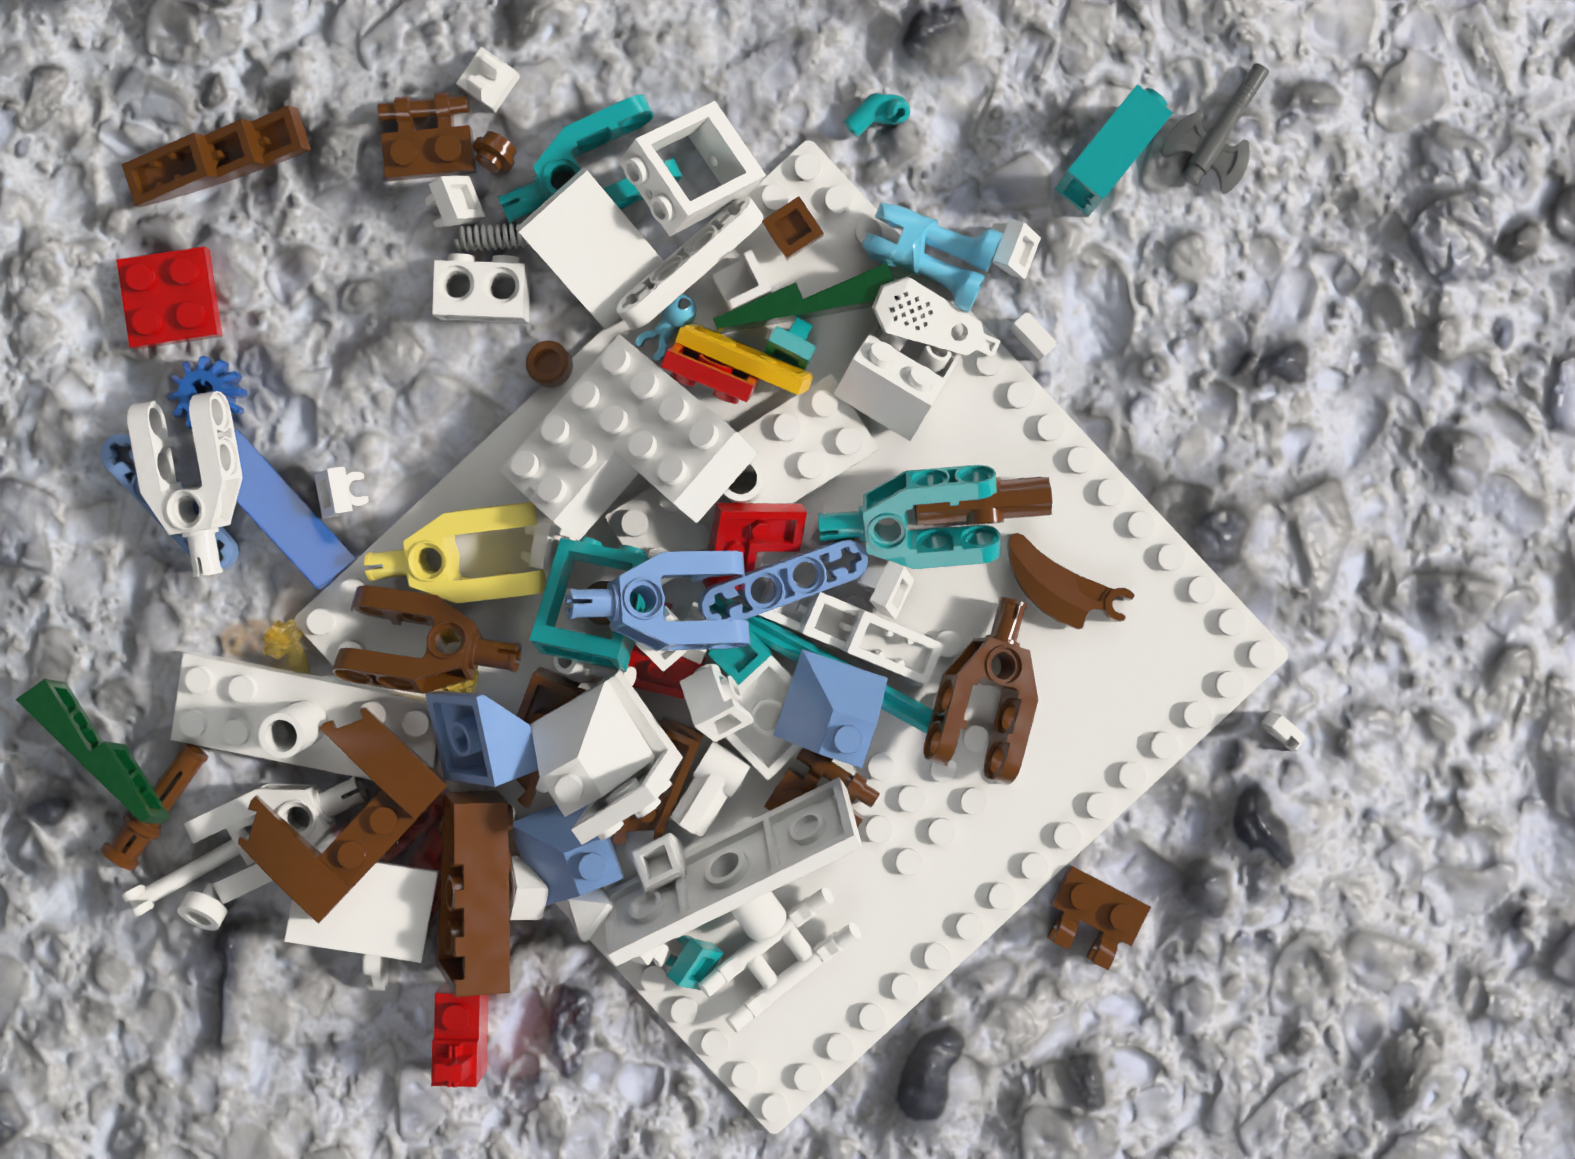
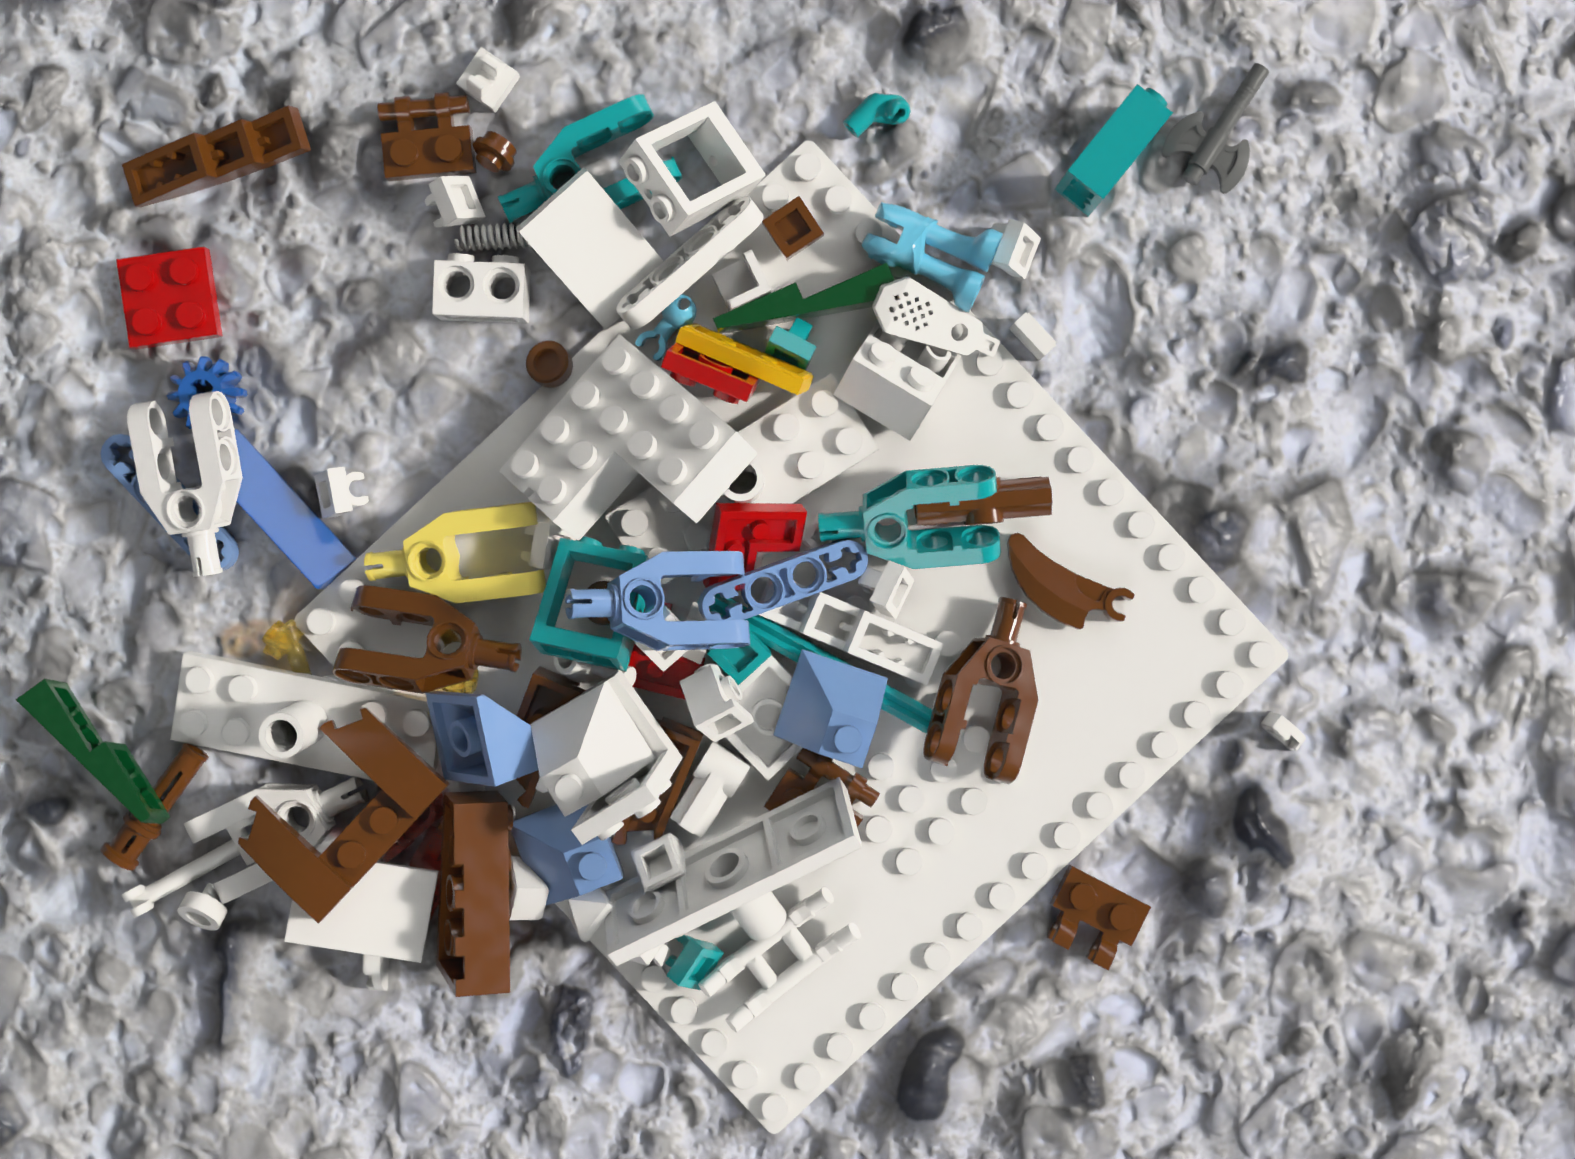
red hinge [431,981,489,1088] -> none

